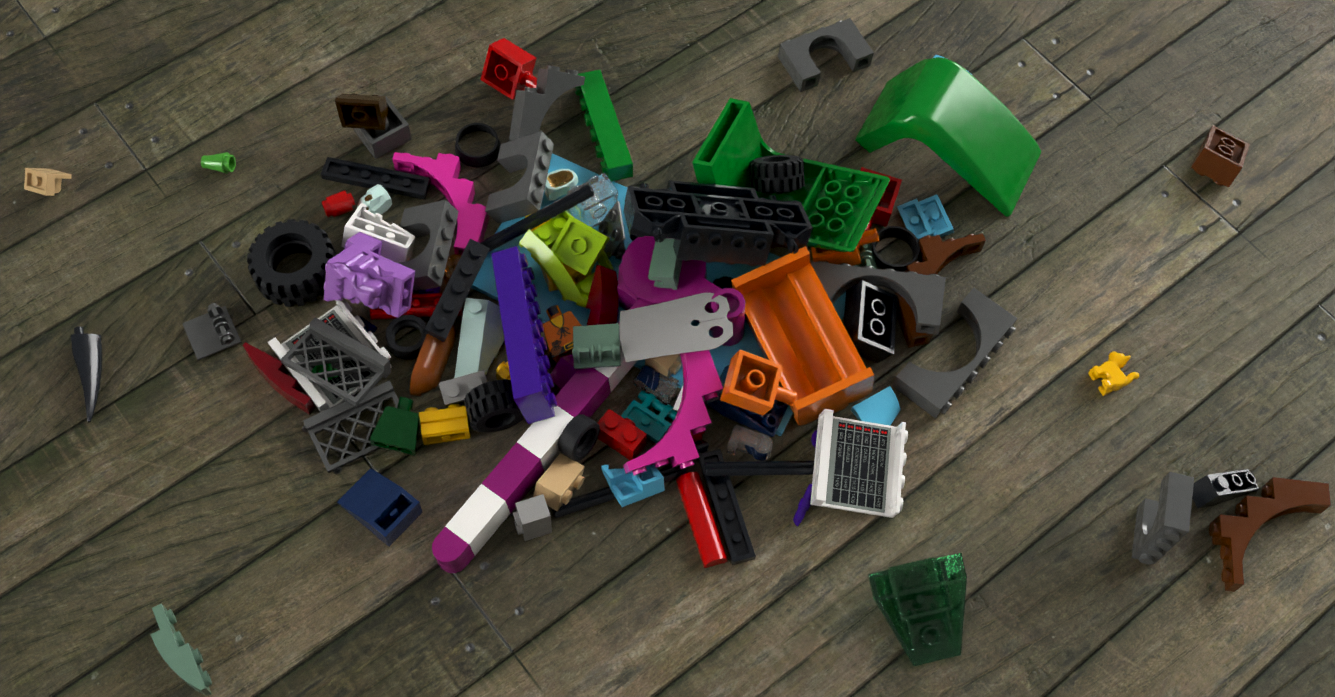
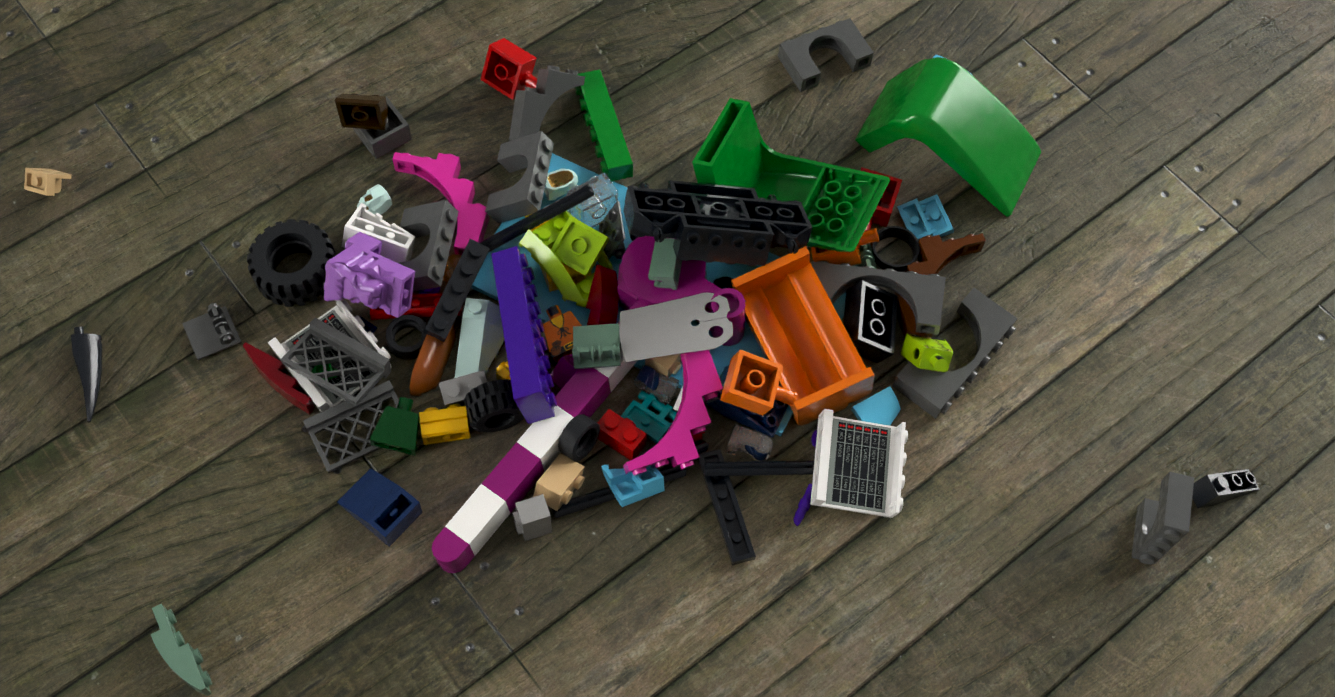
bright green cone [201,152,236,174] -> none
black plate [321,157,431,200] -> none
red brick [321,190,356,218] -> none
black tyre [455,123,501,168] -> none
red brick [676,472,728,568] -> none
black tyre [750,155,805,194] -> none
clear green wedge [868,553,967,666] -> none
yellow animal [1088,351,1140,396] -> none
reddish brown slope [1191,125,1250,188] -> none
reddish brown arch [1209,477,1331,592] -> none
none -> lime torso [901,333,953,372]

